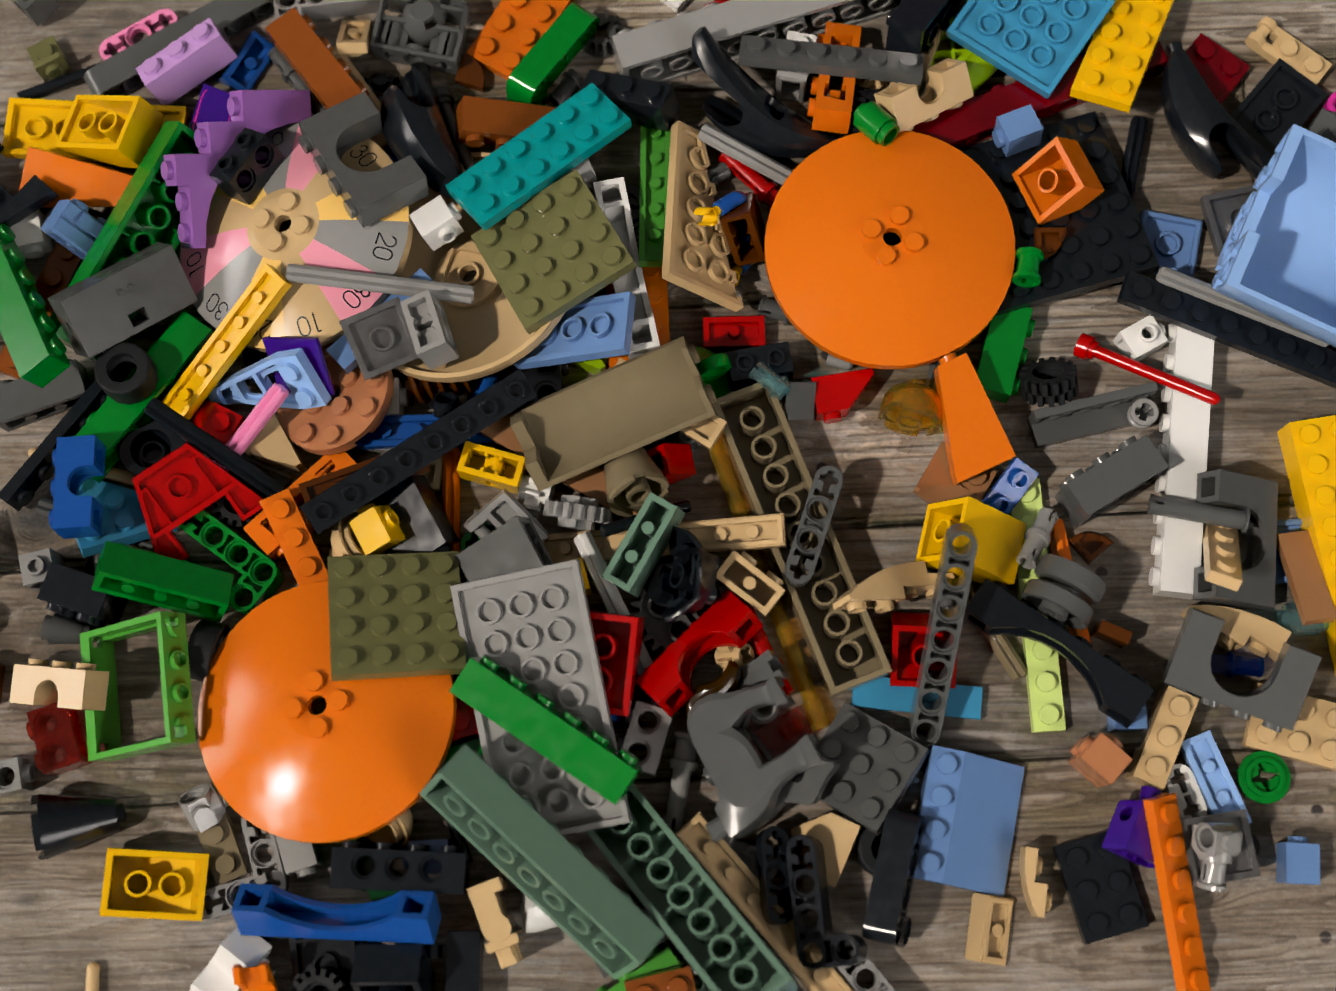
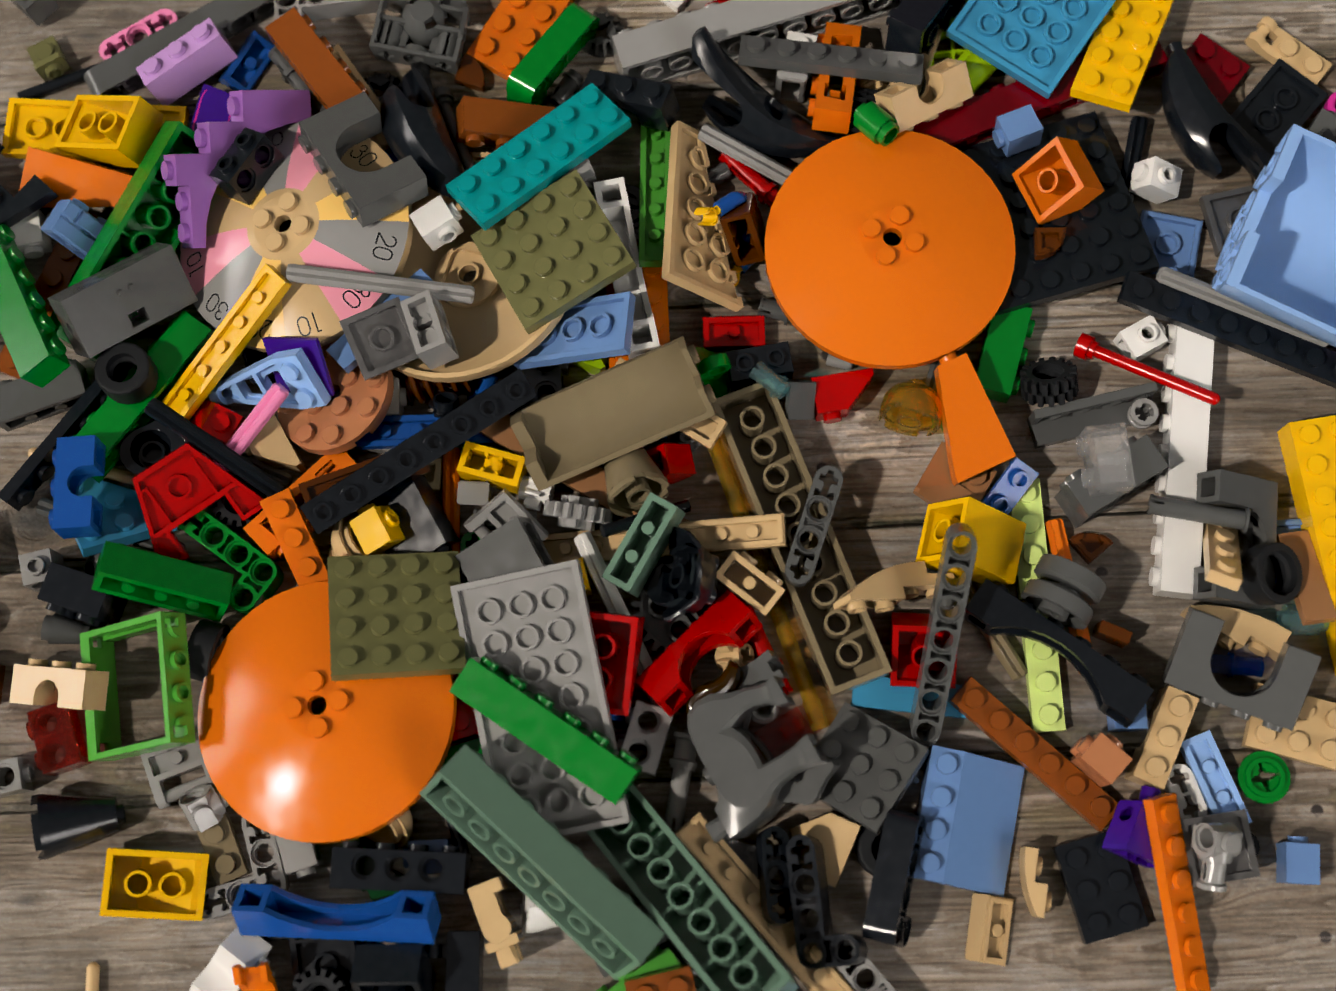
tan plate [336,20,372,57] -> none
green bush [1012,247,1044,288] -> none
light grey pin [1016,507,1059,569] -> none
none -> light grey plate [140,732,216,810]
none -> light grey slope [457,481,493,507]
none -> dark orange plate [948,677,1118,831]
none -> clear brick [1076,422,1136,497]
none -> white brick [1129,156,1183,204]
none -> black tyre [1241,543,1303,605]

